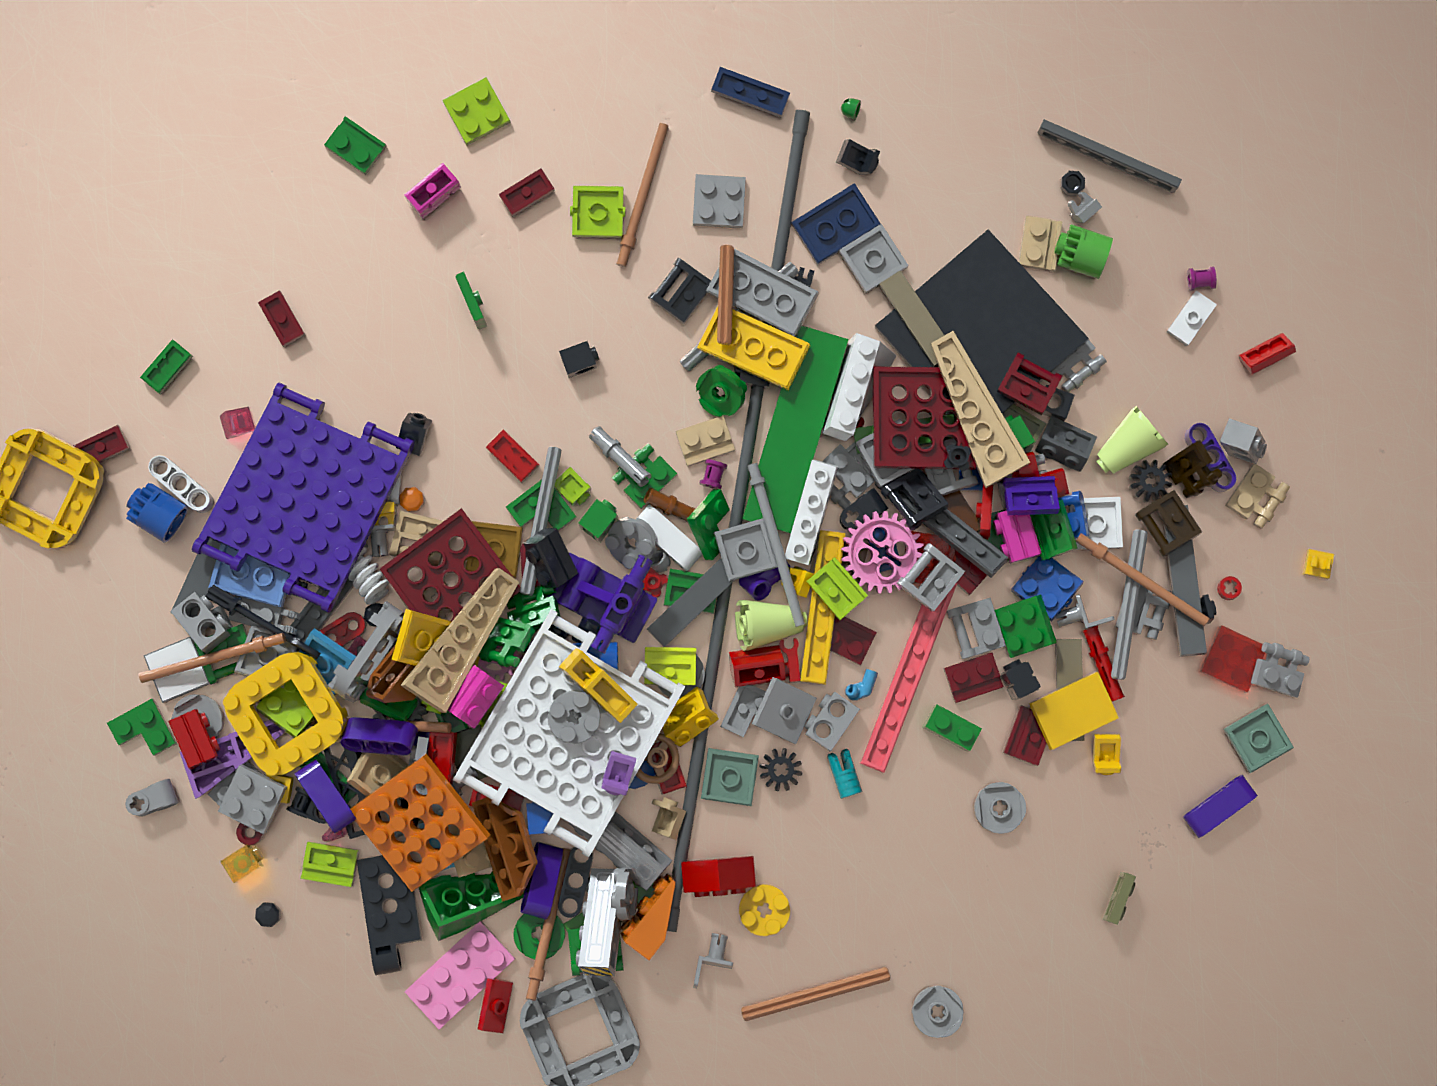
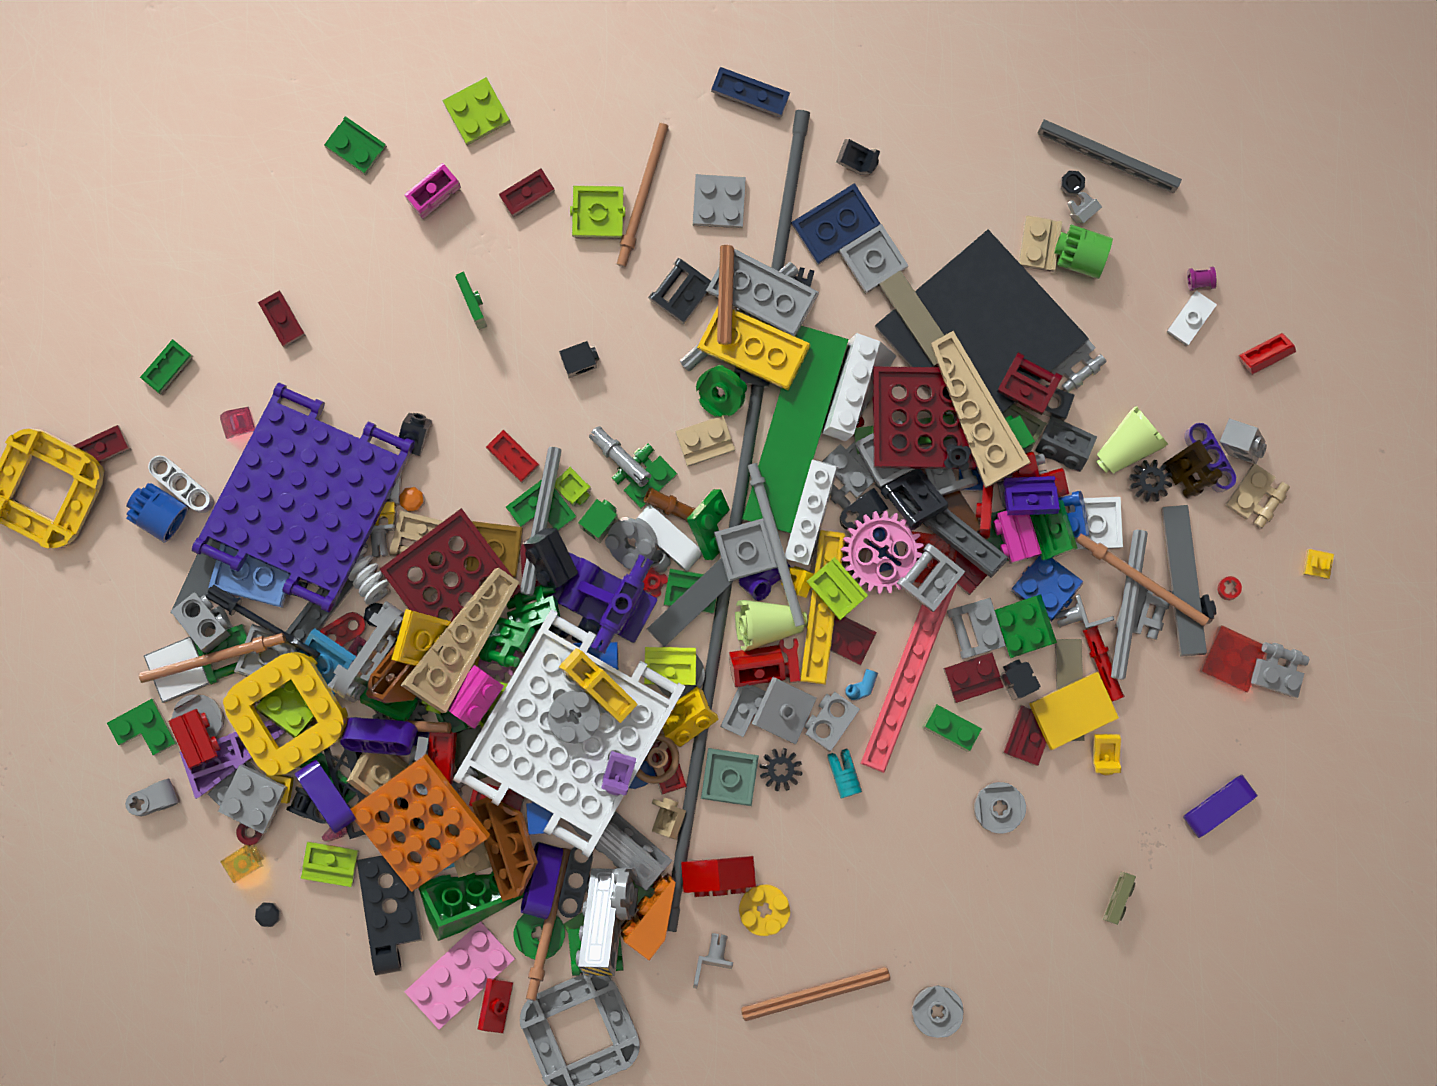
light grey hinge [228,595,302,635] -> none
magenta bush [699,459,728,489] -> none
green hinge [841,98,861,120] -> none
dark brown plate [1135,490,1202,557] -> none
sand green plate [1223,704,1294,773] -> none

